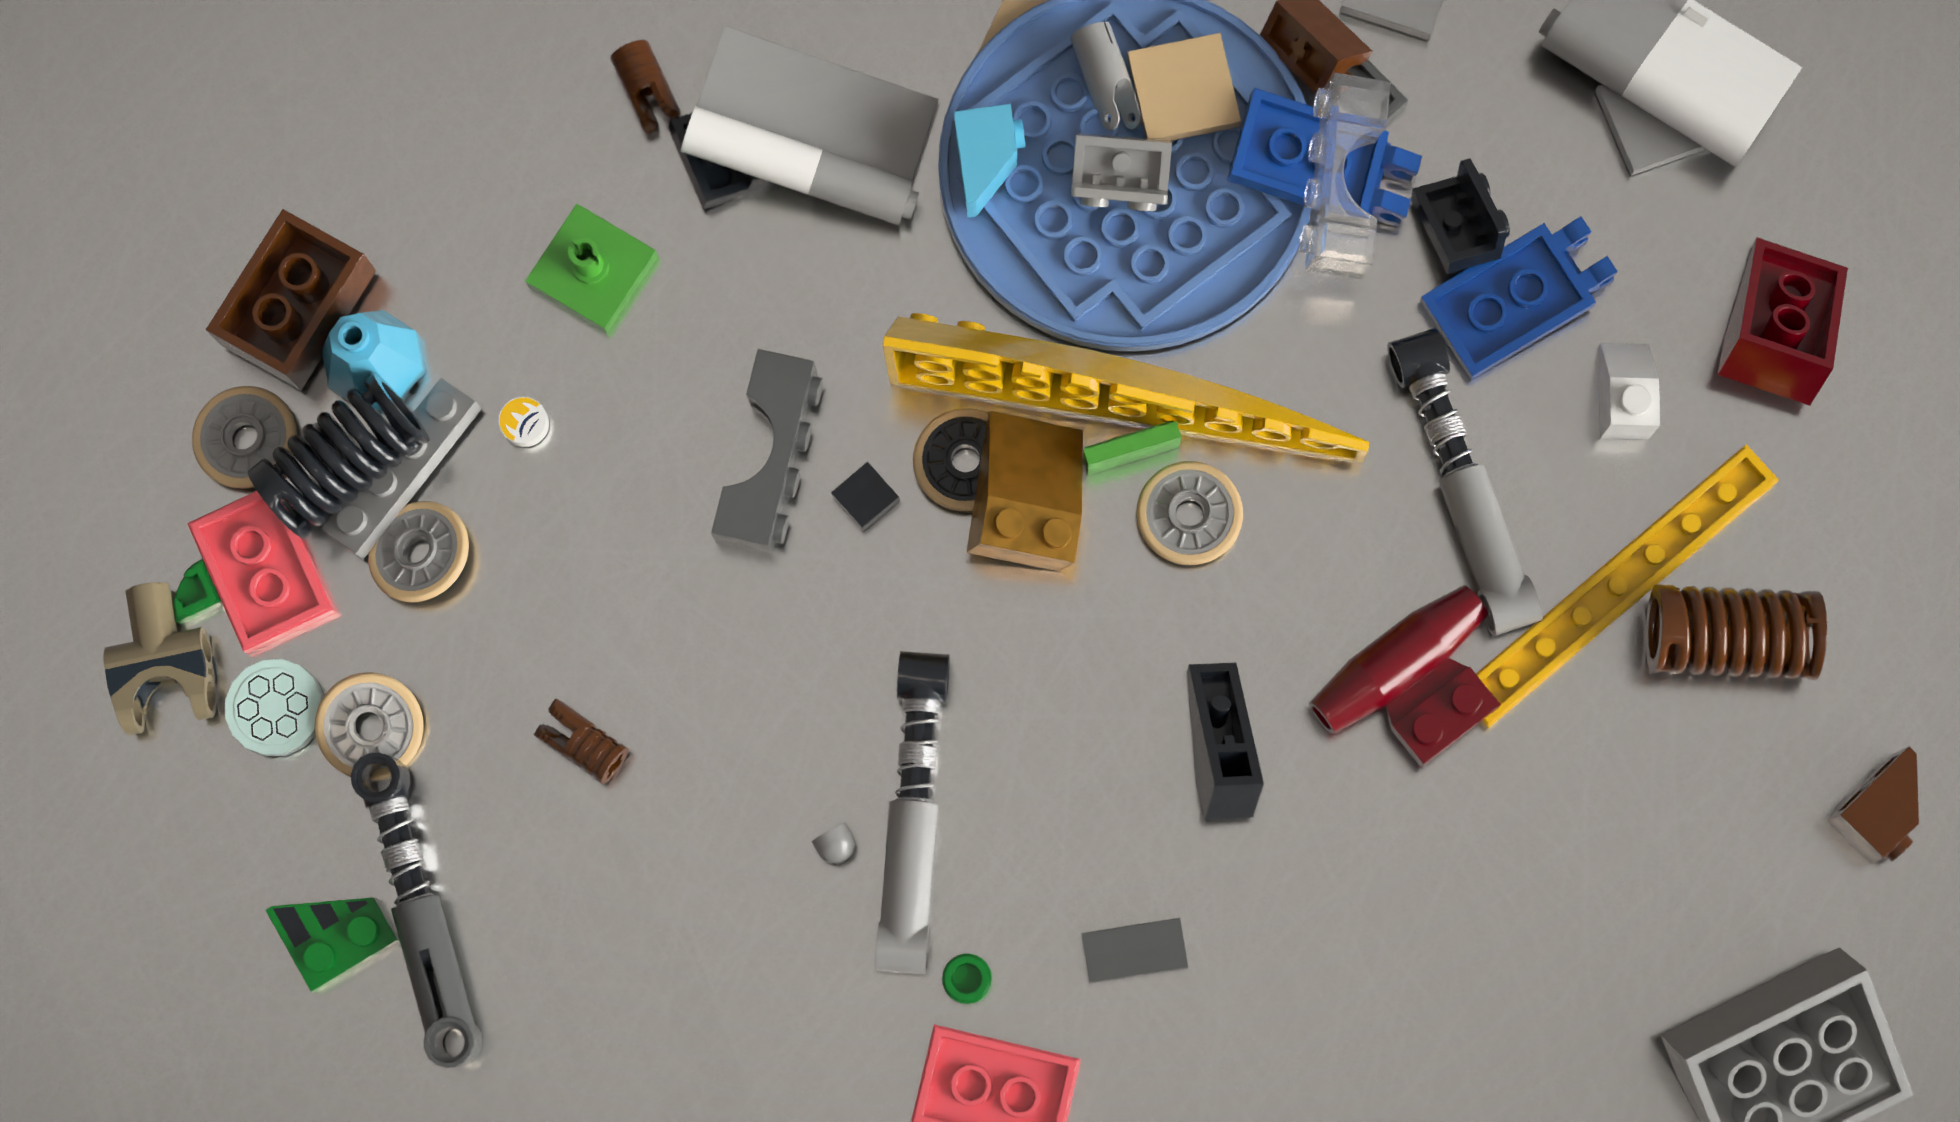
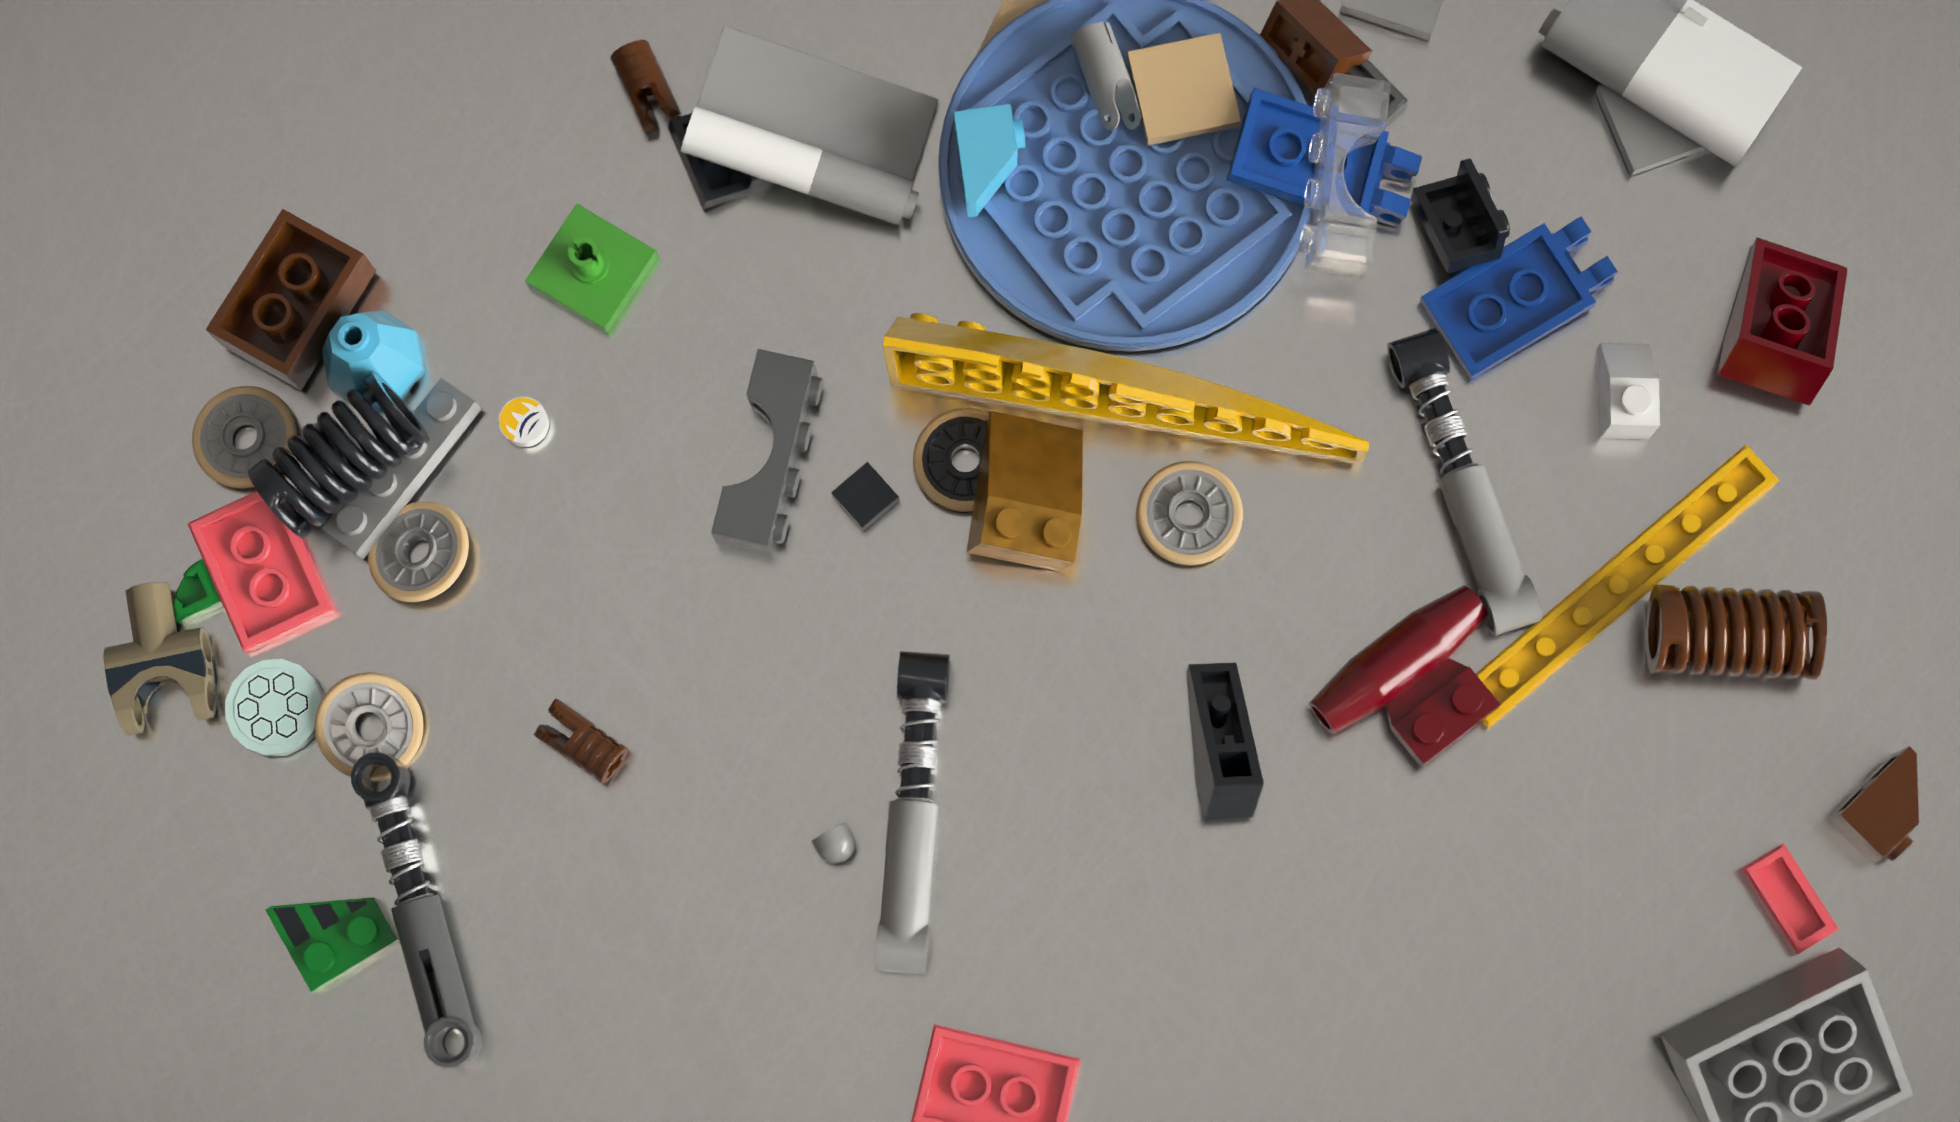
green tile [942,953,992,1005] -> none
light grey bracket [1071,133,1172,211] -> none
dark grey tile [1081,918,1188,984] -> none
bright green tile [1083,420,1181,476] -> none
none -> coral tile [1738,843,1839,956]

